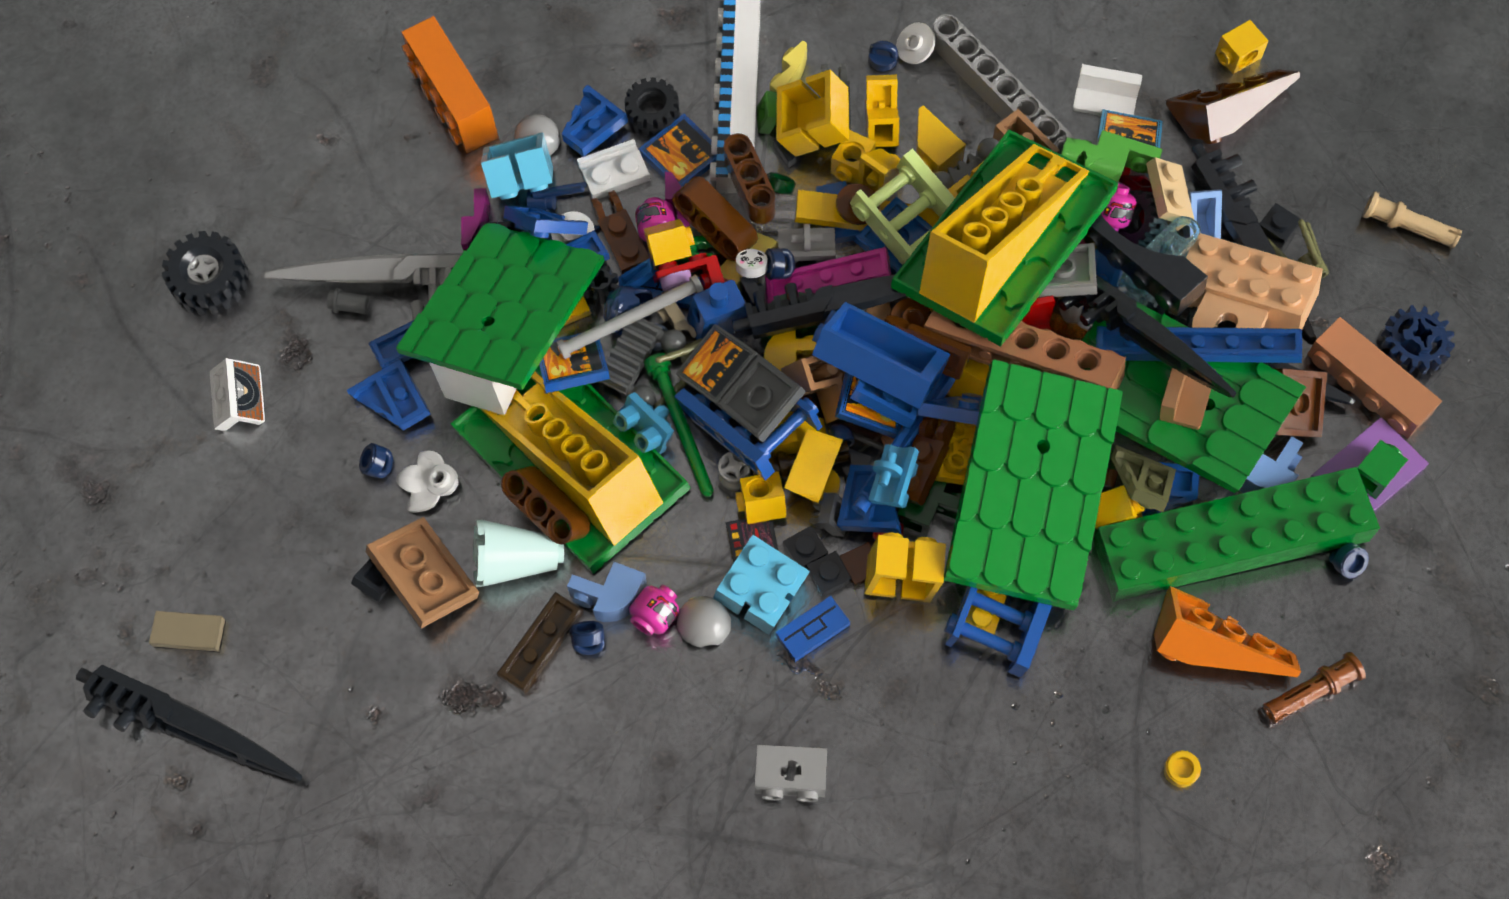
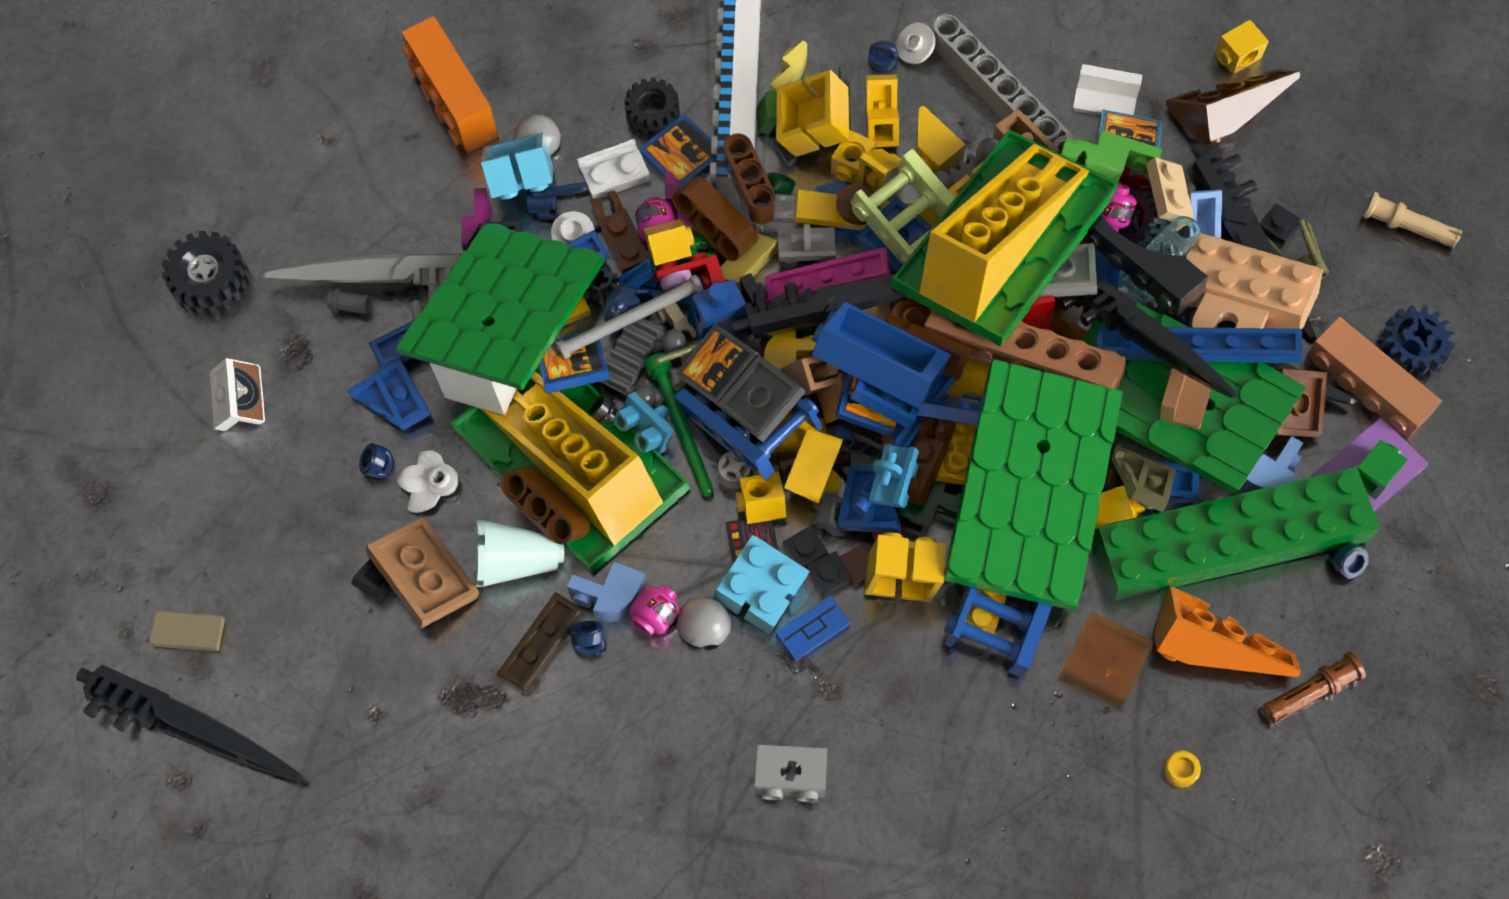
blue wing [503,205,588,238] -> none
blue wing [562,85,628,157] -> none
white tile [736,249,768,278] -> none
dark blue tile [765,248,795,280] -> none
none -> black plate [588,395,618,425]
none -> clear orange plate [1062,611,1154,704]

